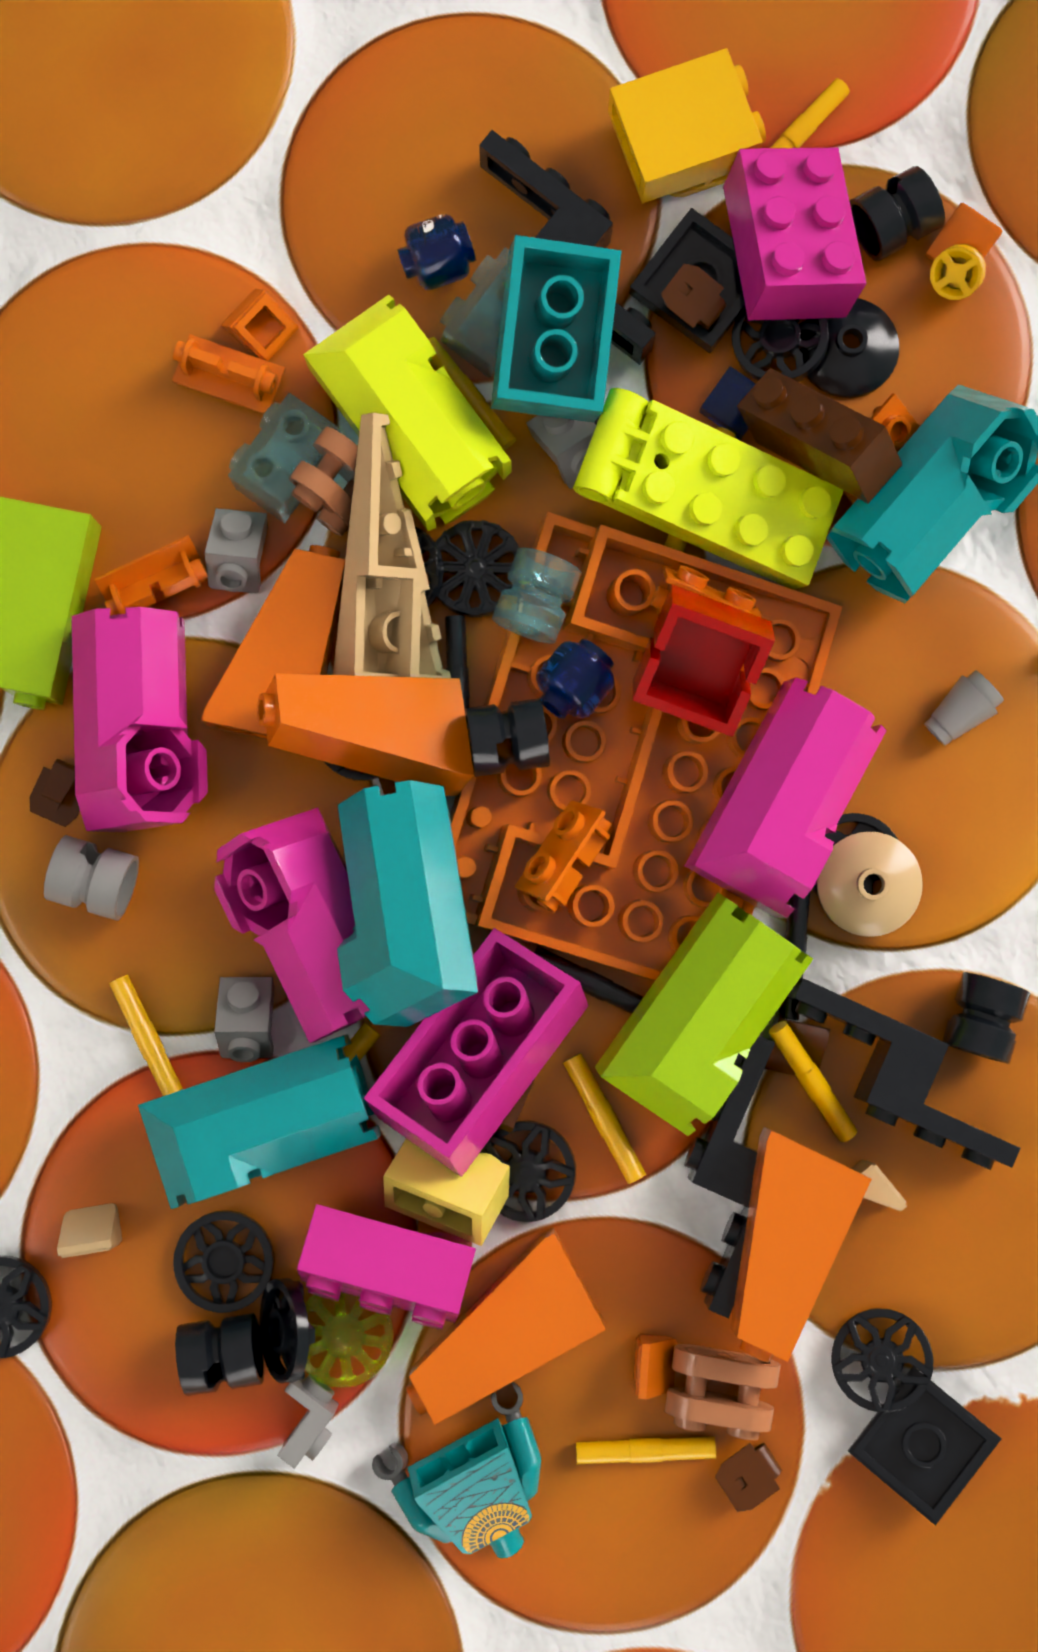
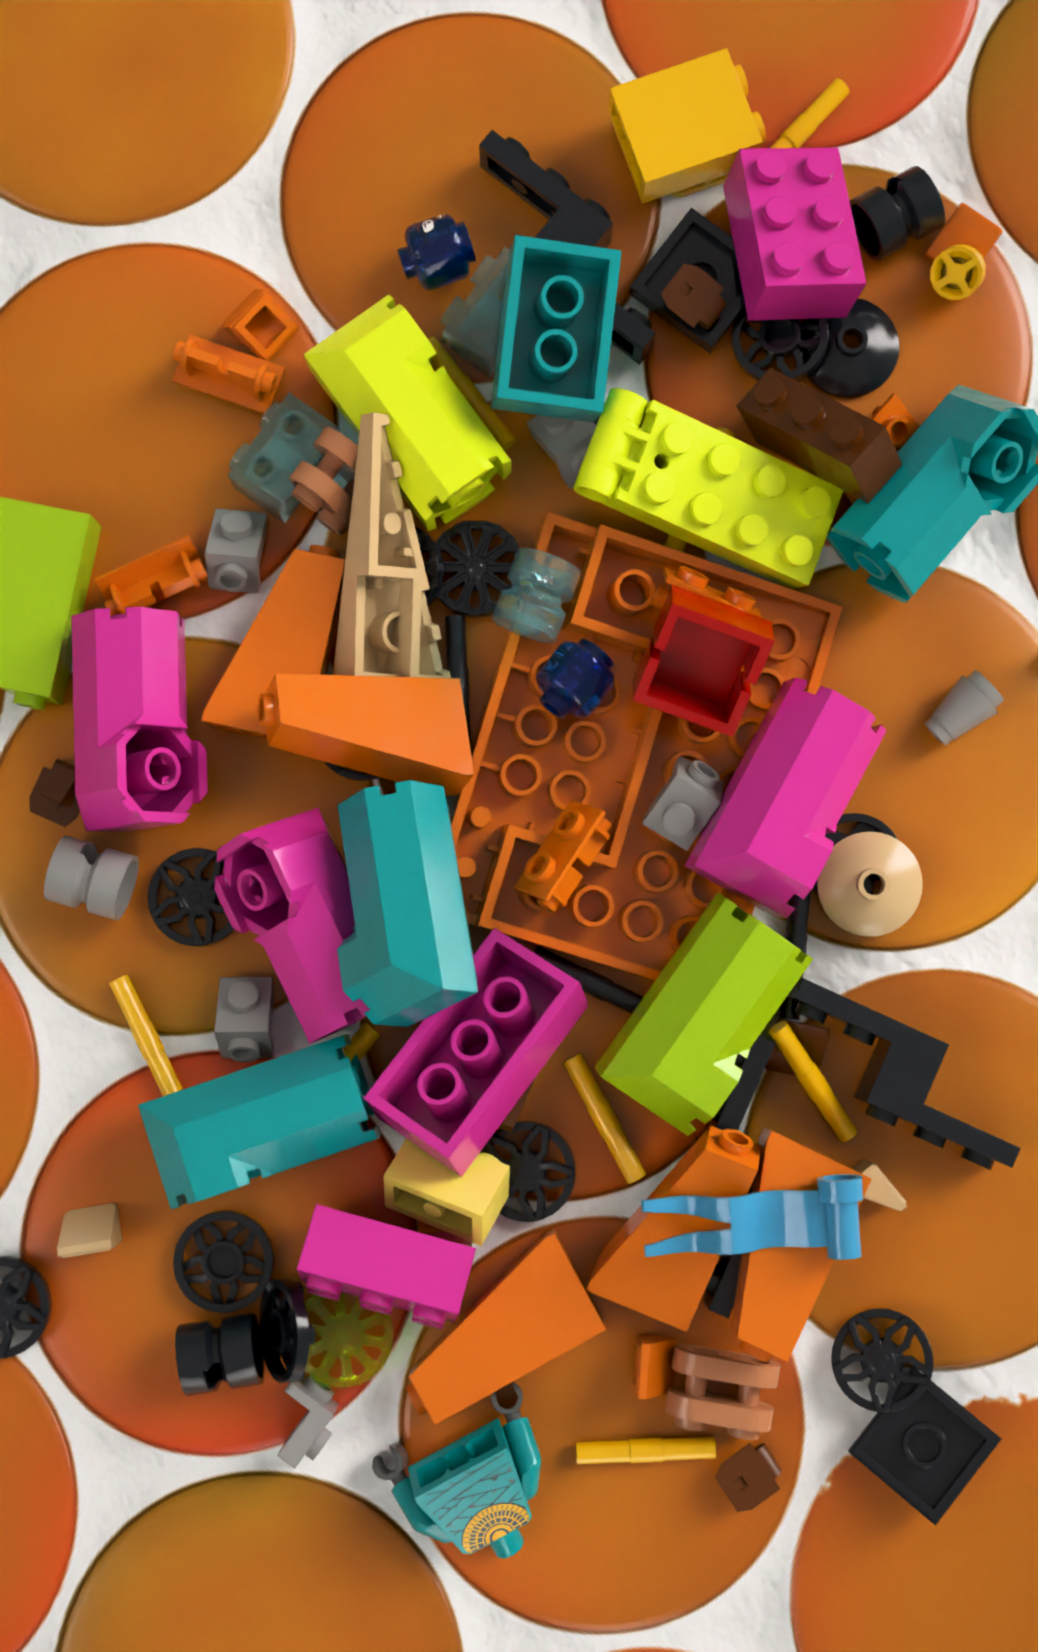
black wheel [466,698,550,777] -> none
clear blue tile [699,366,756,441] -> none
black wheel [942,972,1031,1064] -> none
none -> black wheel [148,848,235,946]
none -> orange slope [586,1125,762,1332]
none -> dark azure flag [641,1174,863,1260]
none -> light grey bracket [642,756,723,851]

